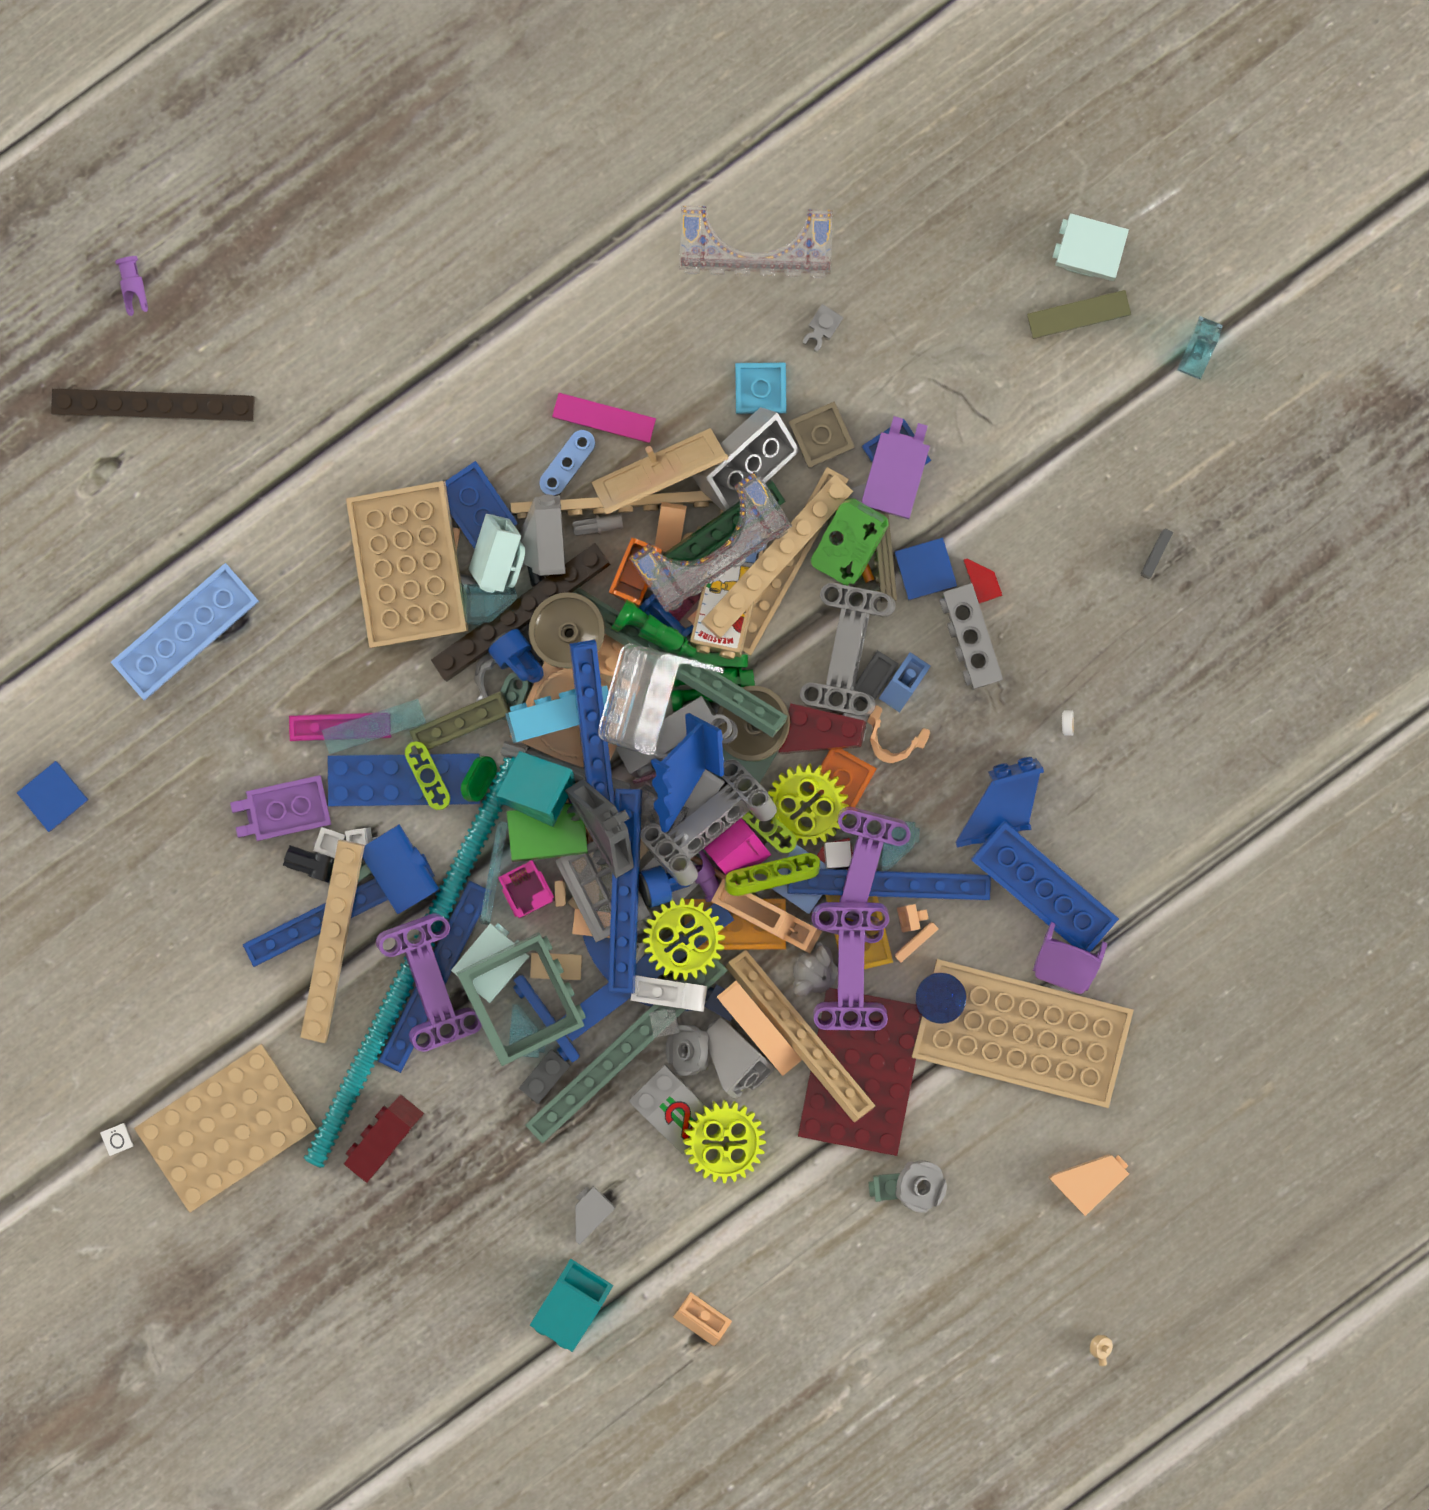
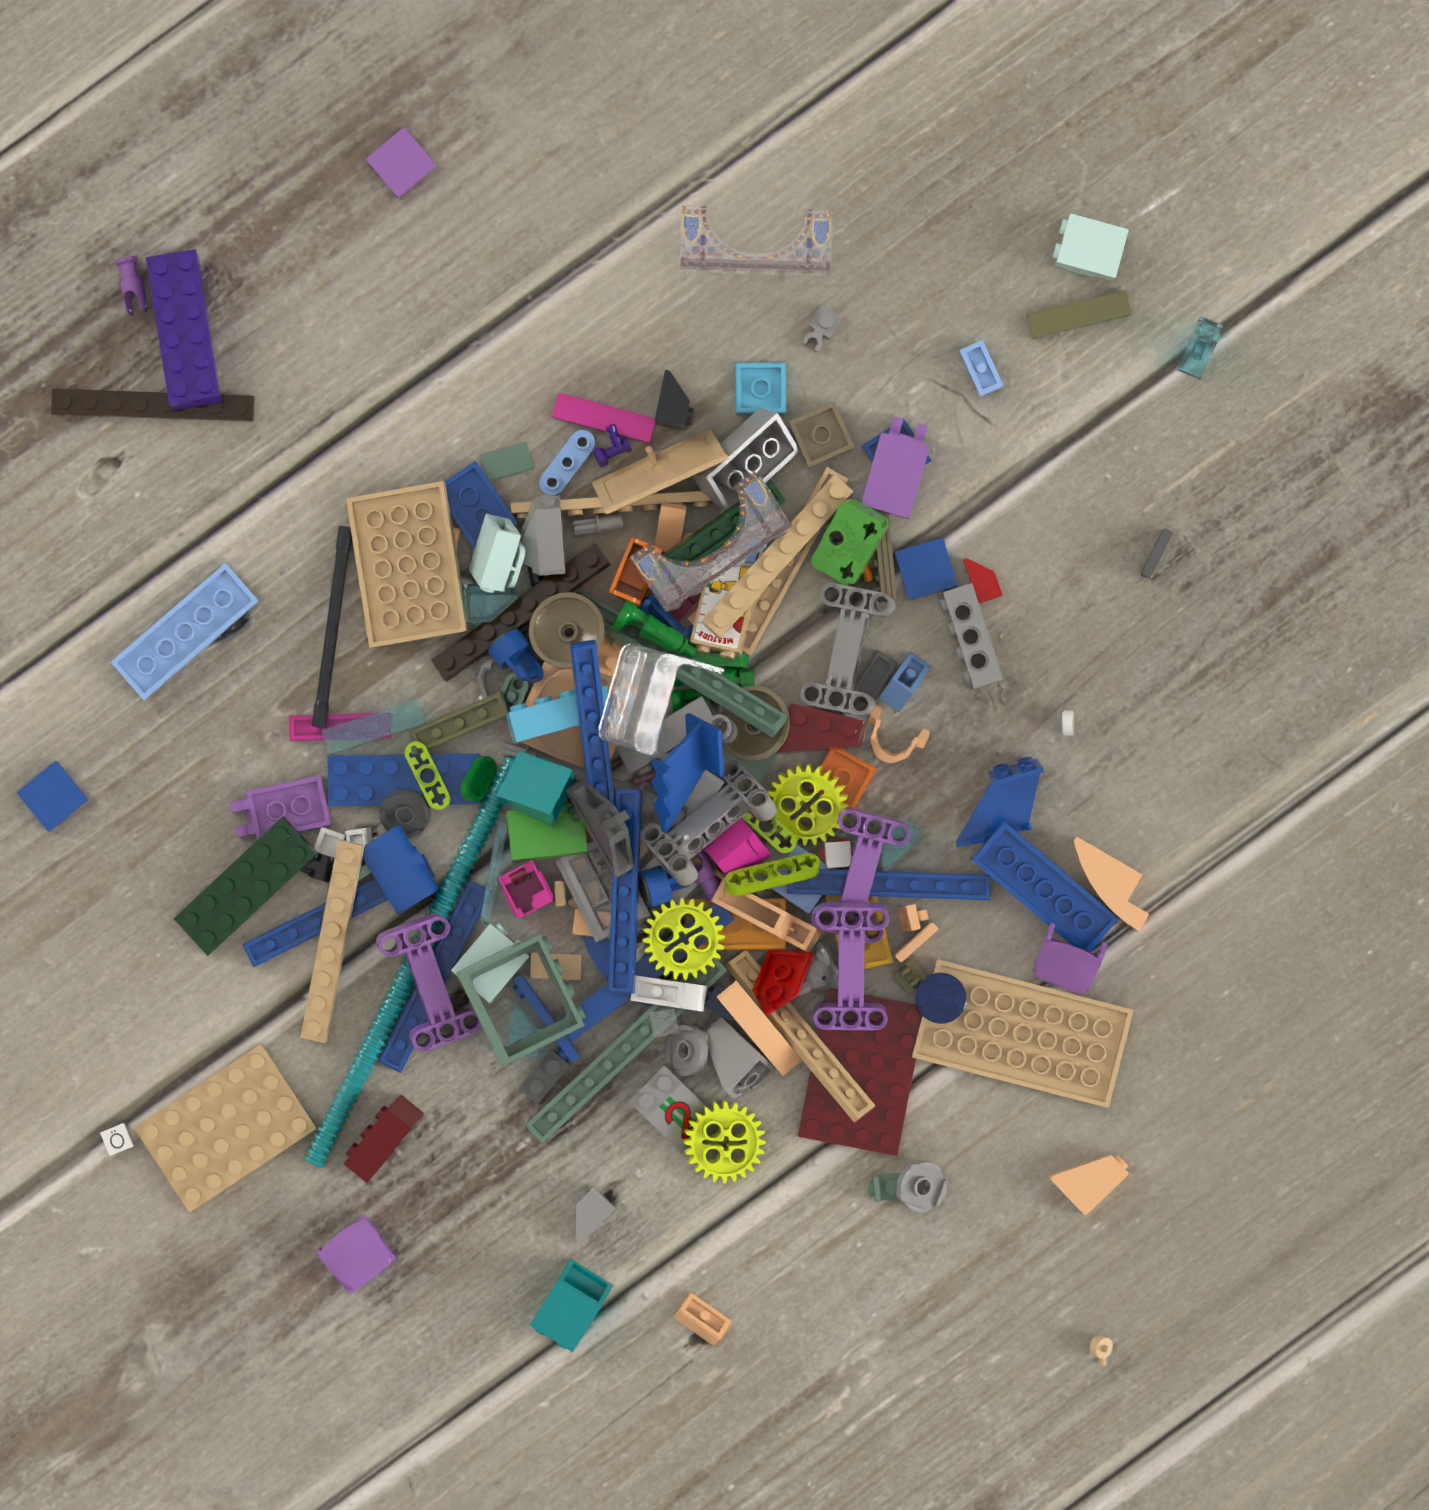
none -> dark purple brick [146,249,222,411]
none -> dark green plate [174,816,318,956]
none -> black piece [311,526,352,728]
none -> medium lavender piece [316,1213,397,1294]
none -> medium lavender tile [366,127,437,199]
none -> dark grey tile [380,789,431,838]
none -> sand green sticker [480,442,534,481]
none -> dark purple piece [593,424,632,468]
none -> black slope [655,370,694,431]
none -> red tile [752,950,814,1015]
none -> olive tile [892,959,928,994]
none -> light blue plate [959,340,1003,397]
none -> light nougat slope [1072,837,1149,932]

